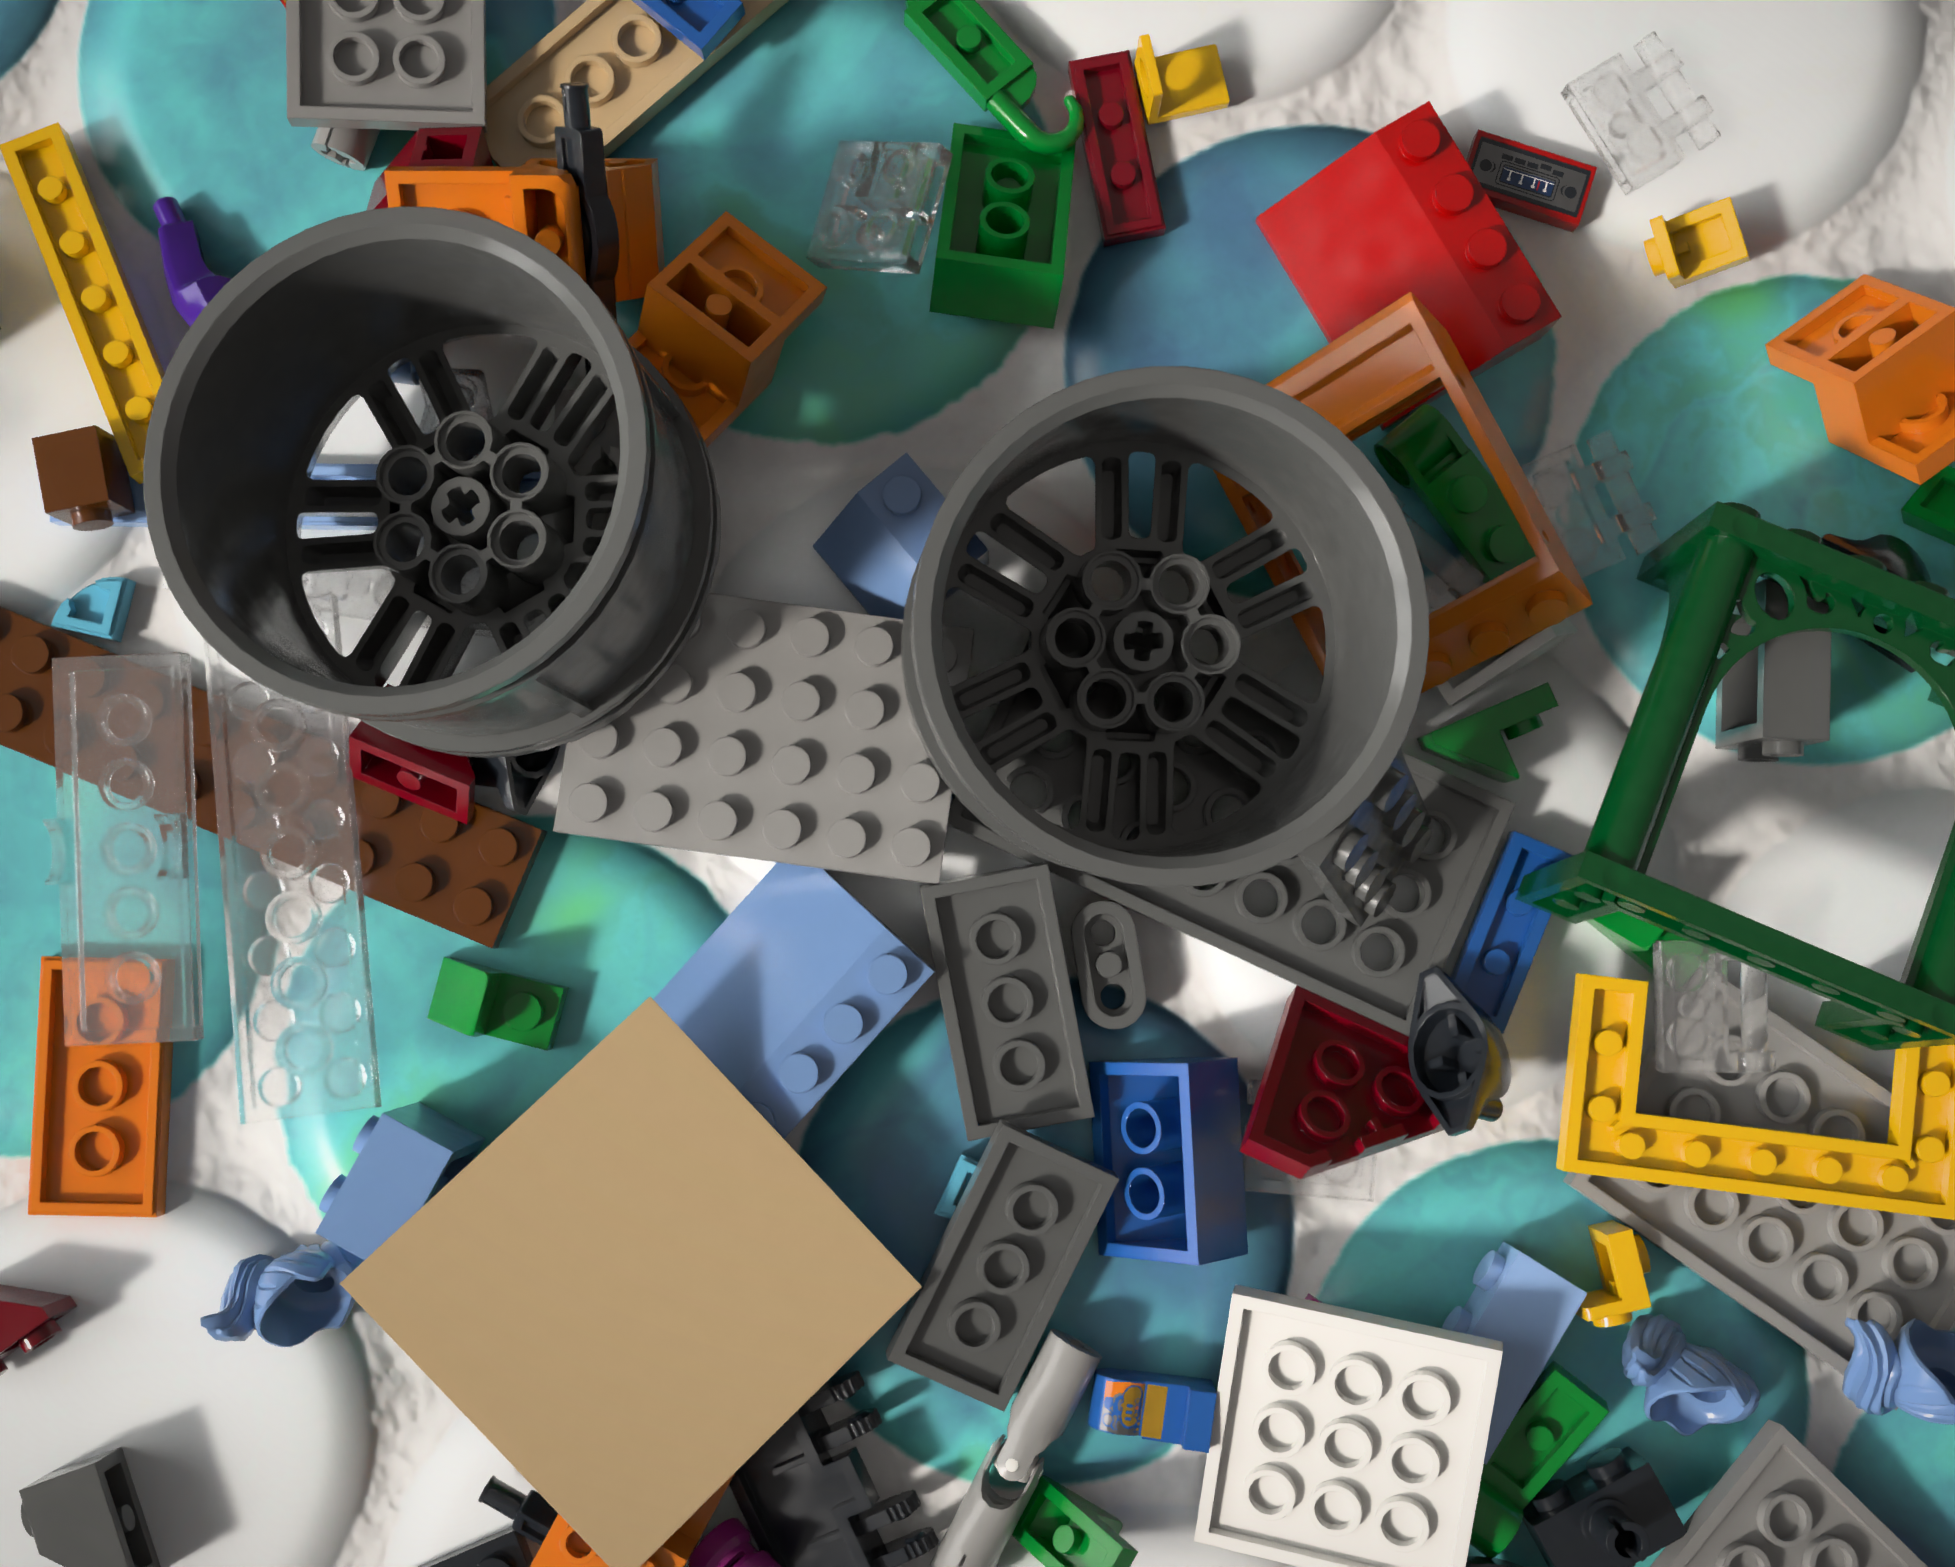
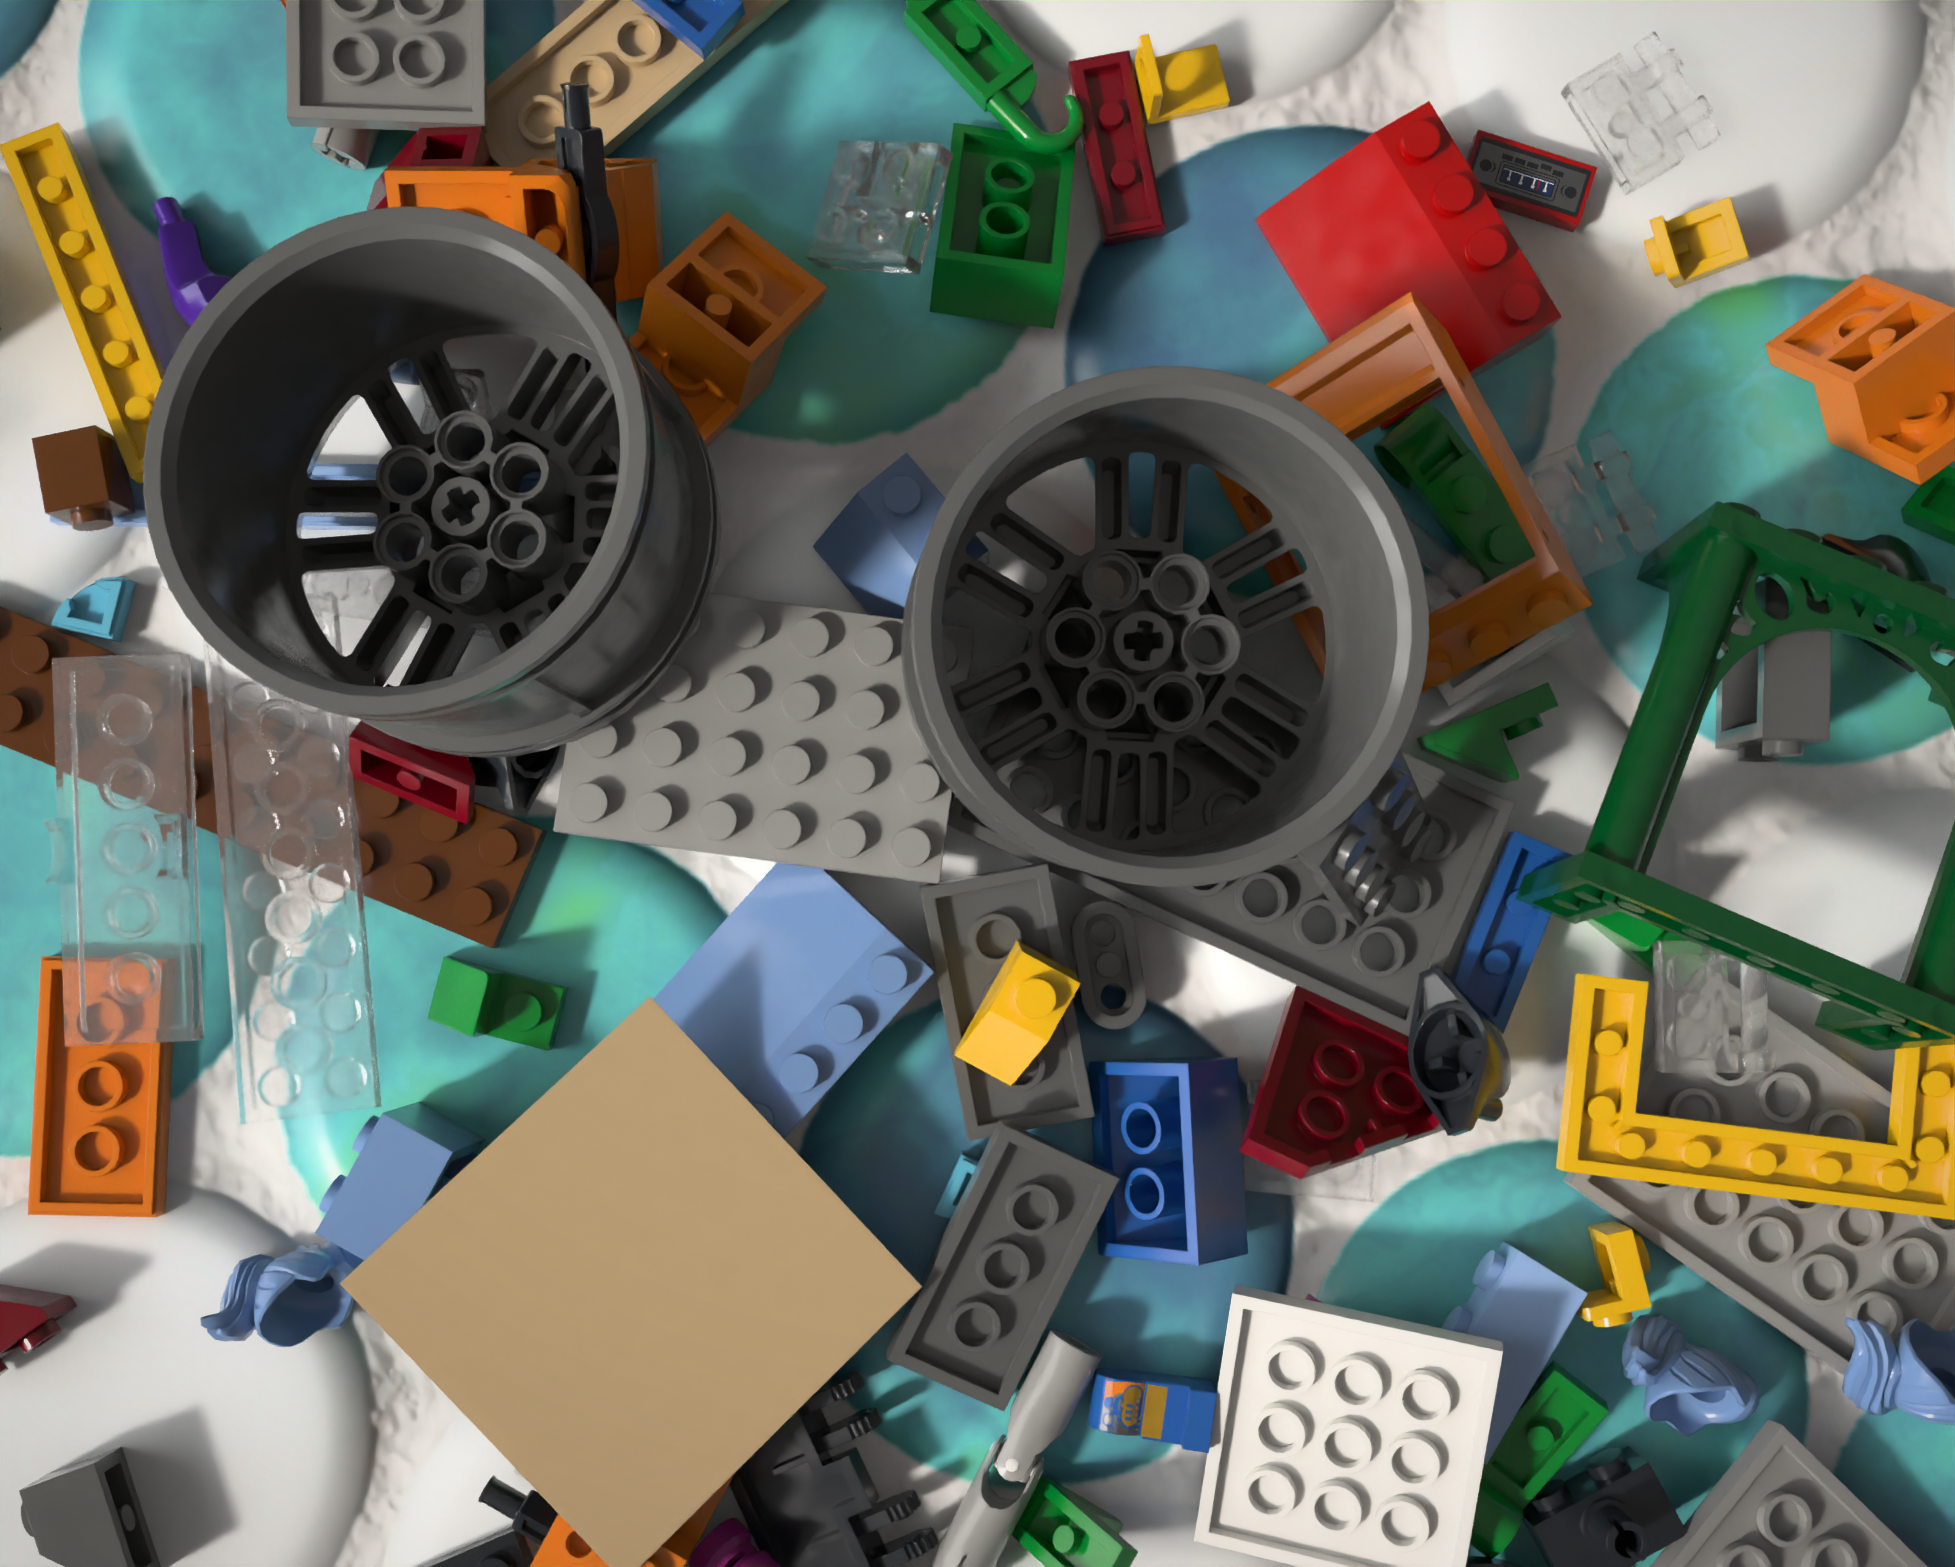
none -> yellow slope [954,940,1081,1086]

